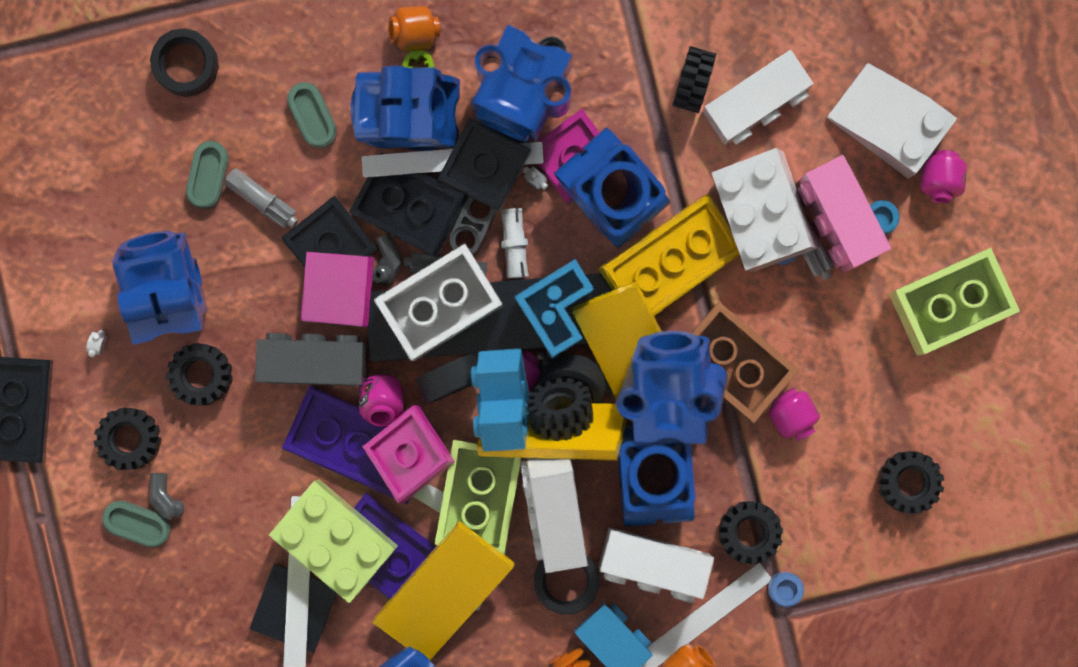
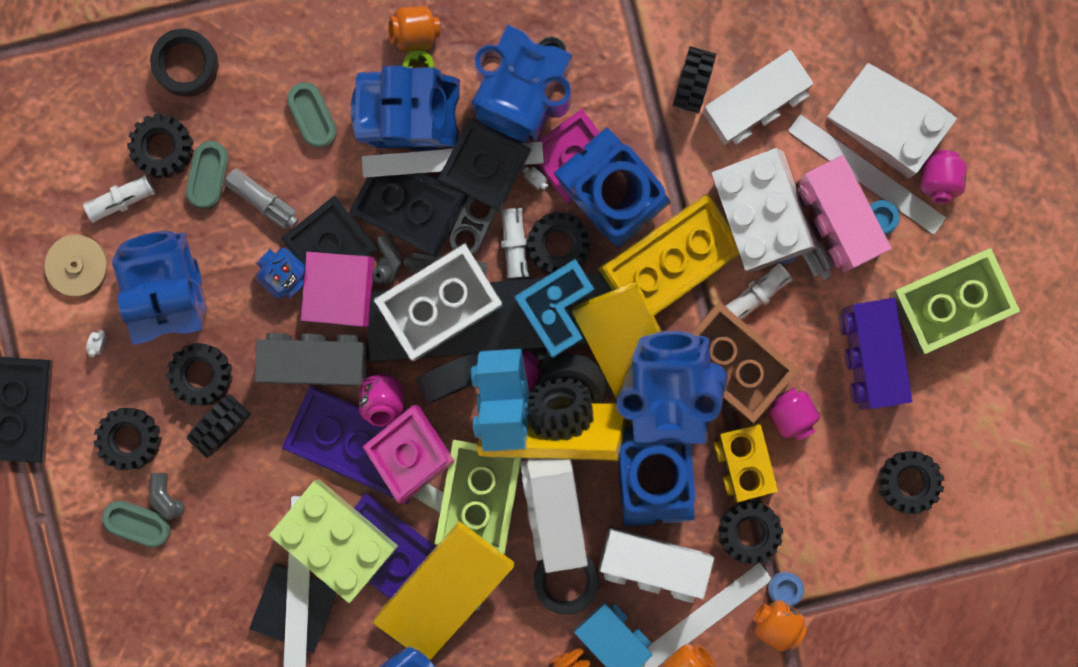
none -> tan piece [45,235,108,297]
none -> white pin [83,174,156,223]
none -> black tyre [127,113,194,178]
none -> black tyre [186,394,251,458]
none -> blue head [256,248,305,299]
none -> black tyre [528,212,590,274]
none -> yellow brick [713,424,778,502]
none -> white pin [725,263,793,320]
none -> orange head [753,600,807,652]
none -> white sticker [788,115,946,234]
none -> dark purple brick [839,298,913,410]

